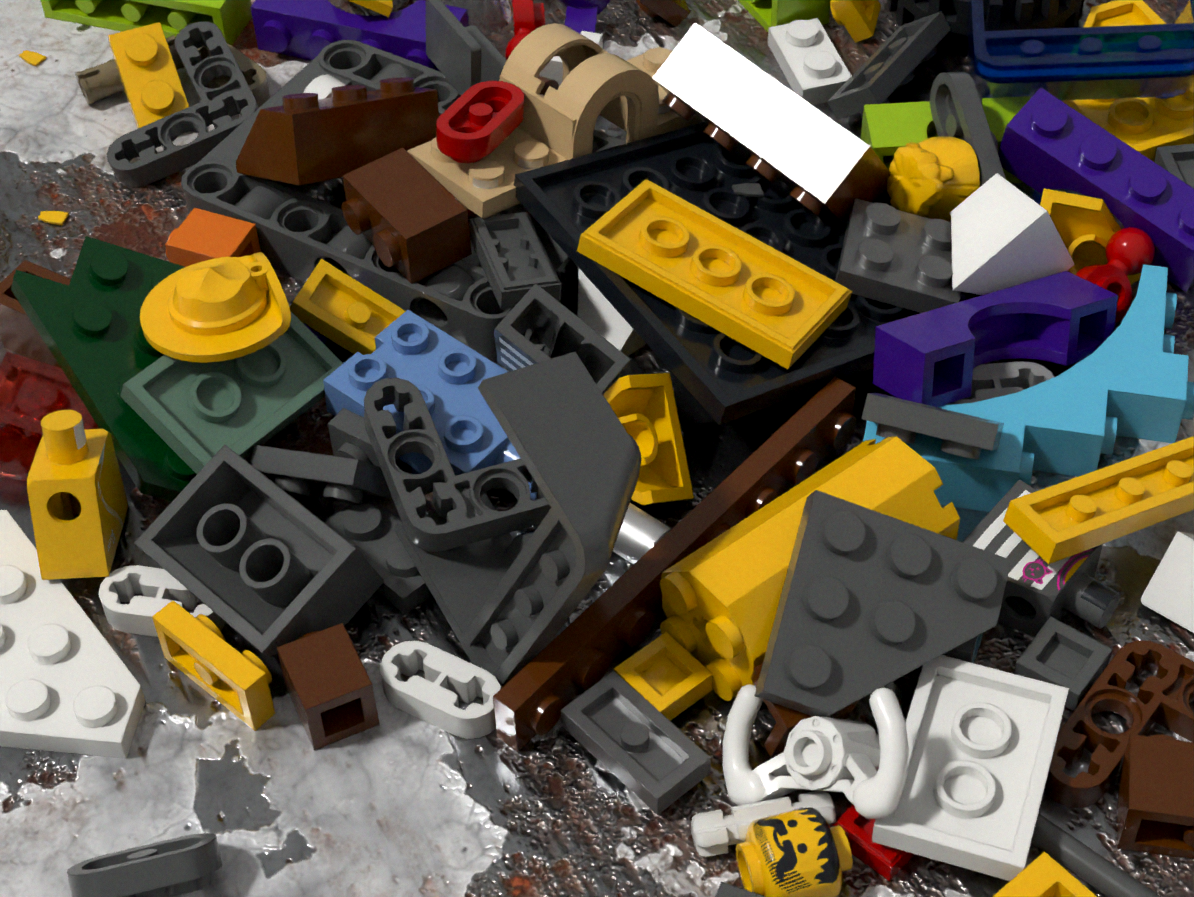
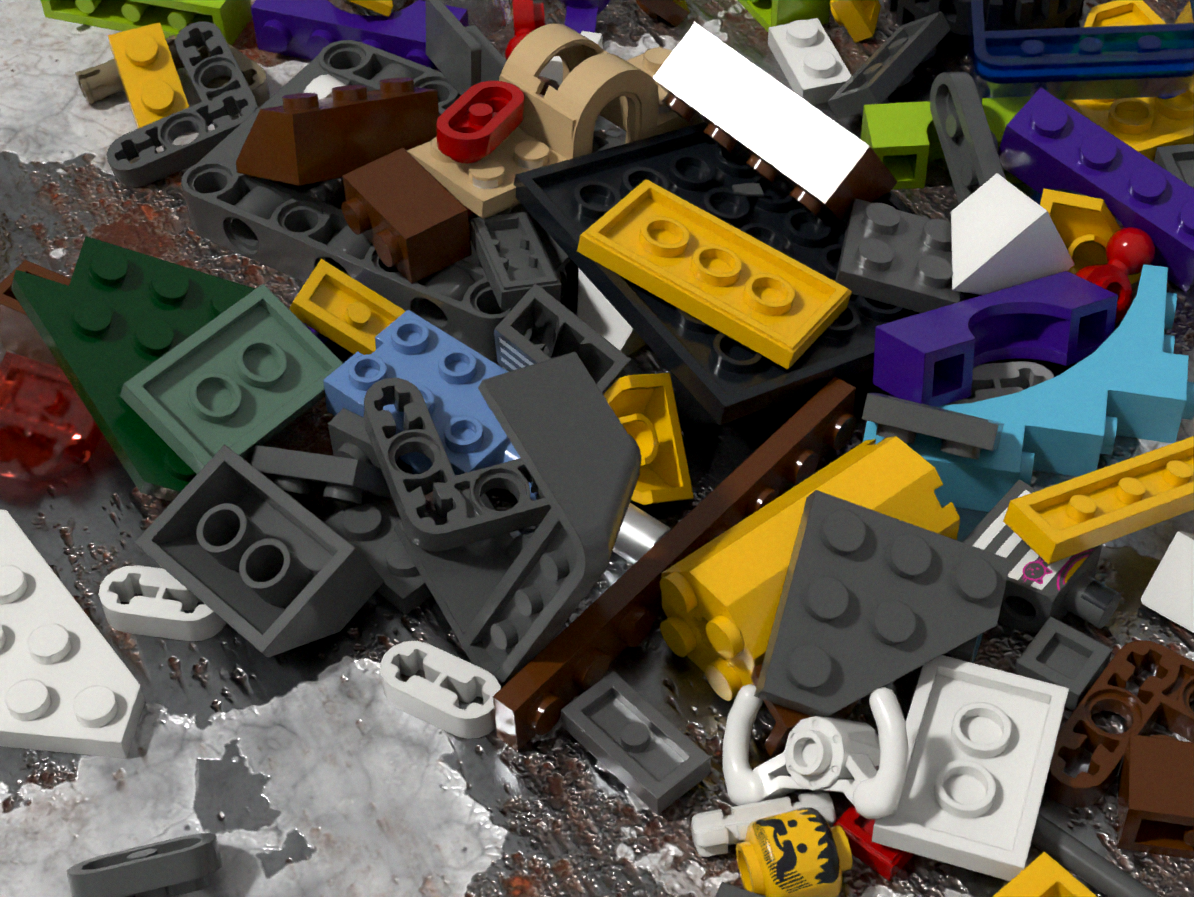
yellow piece [19,50,47,66] -> none
yellow torso [27,410,128,580] -> none
yellow piece [37,211,69,226] -> none
yellow hat [140,252,291,363] -> none
yellow plate [152,600,276,731] -> none
orange brick [165,207,261,267] -> none
reddish brown brick [277,623,380,750] -> none
yellow plate [614,632,713,721] -> none
yellow hair [887,136,980,222] -> none

